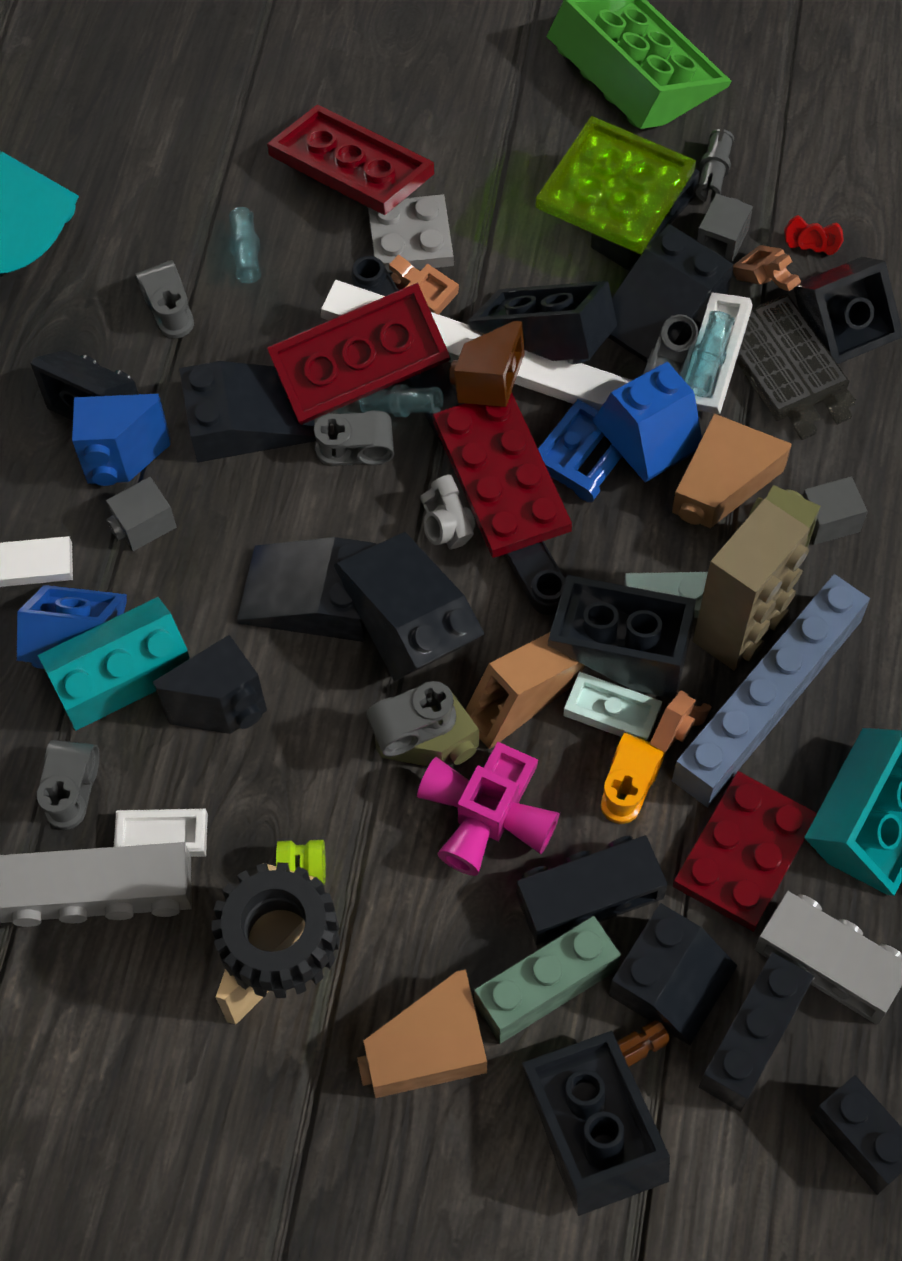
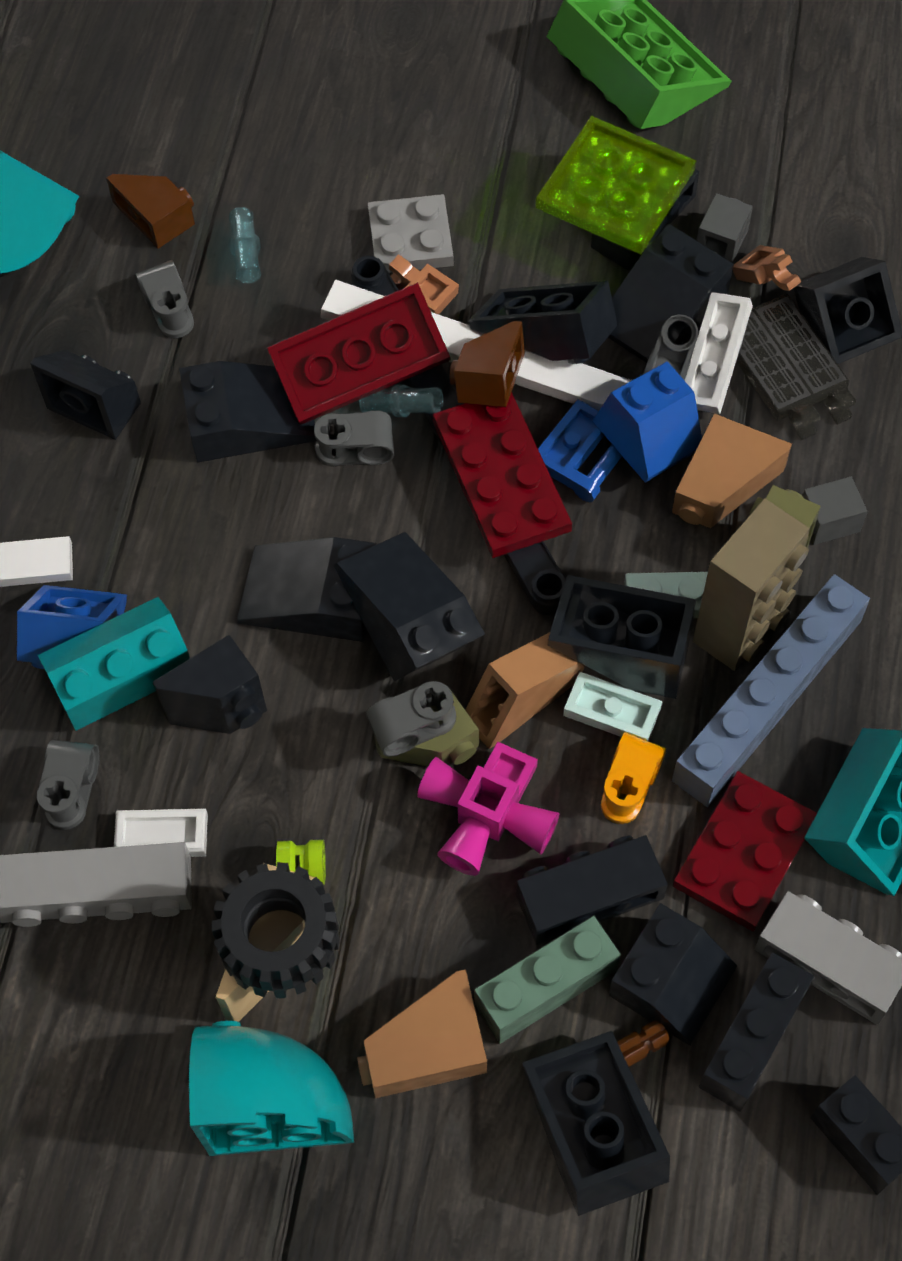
blue slope [72,394,171,486] -> none
dark grey brick [106,477,177,551] -> none
dark red plate [267,104,434,215] -> none
light grey plate [420,475,475,549] -> none
nougat plate [650,690,712,752] -> none
clear light blue pin [687,311,735,397] -> none
dark grey pin [696,129,734,202] -> none
red piece [784,215,844,255] -> none
none -> reddish brown slope [106,174,195,249]
none -> teal brick [189,1021,354,1156]

